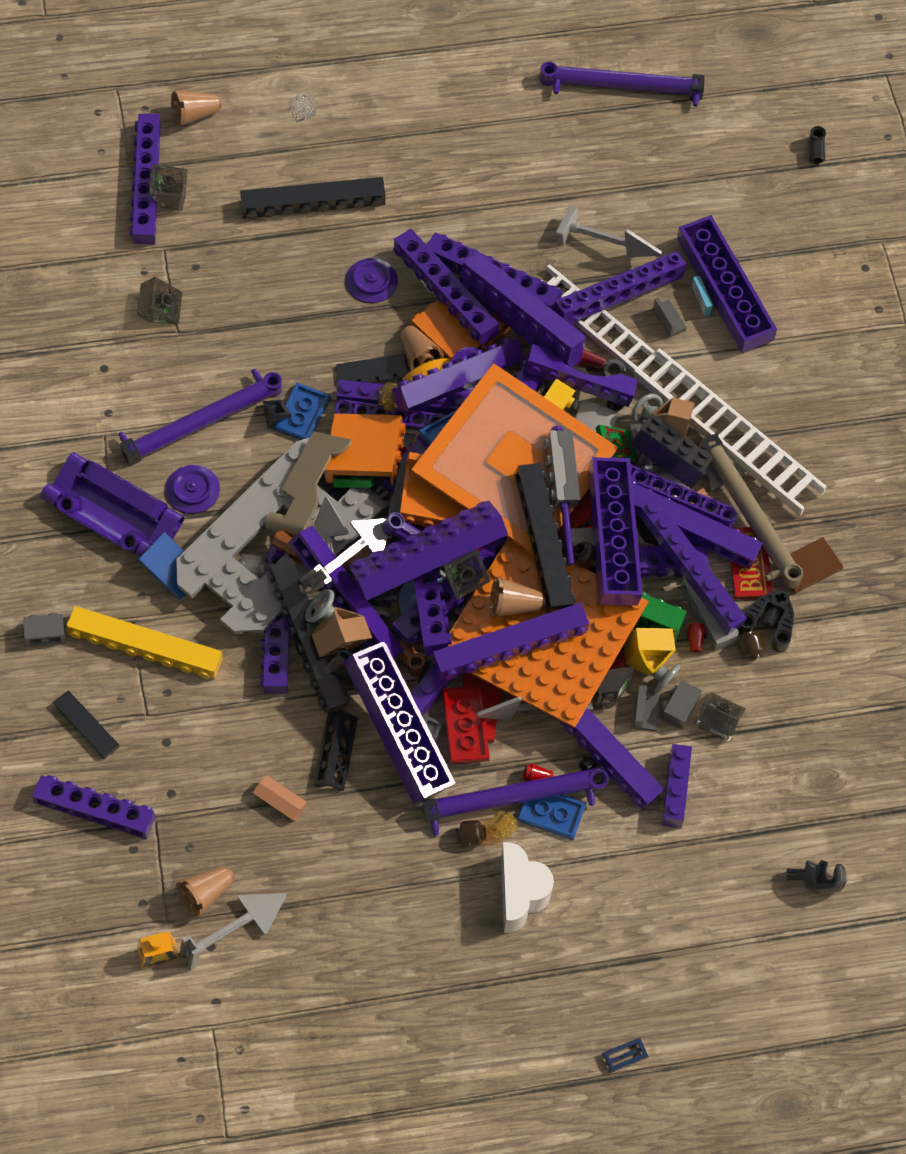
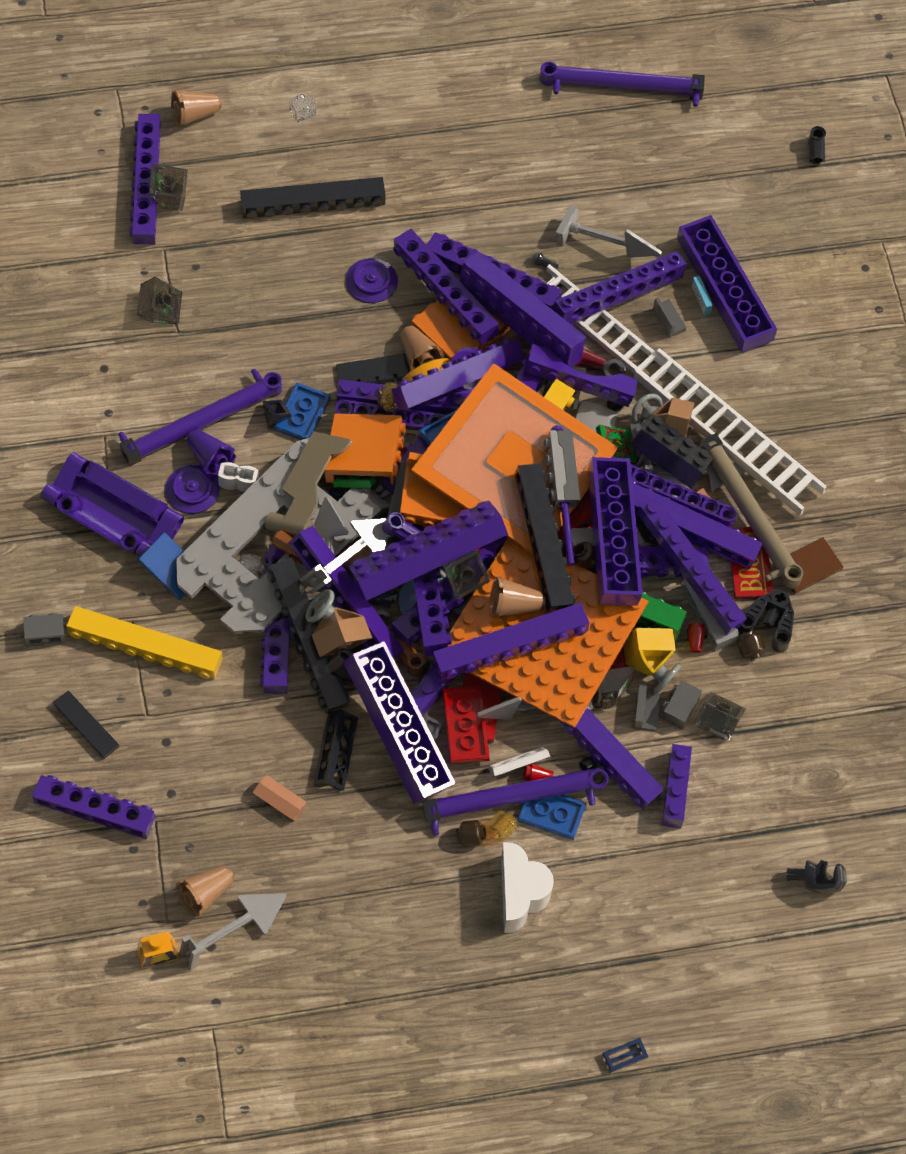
none -> dark purple cone [186,429,236,478]
none -> white brick [218,462,259,492]
none -> white tile [488,747,550,776]
none -> black piece [532,252,559,269]

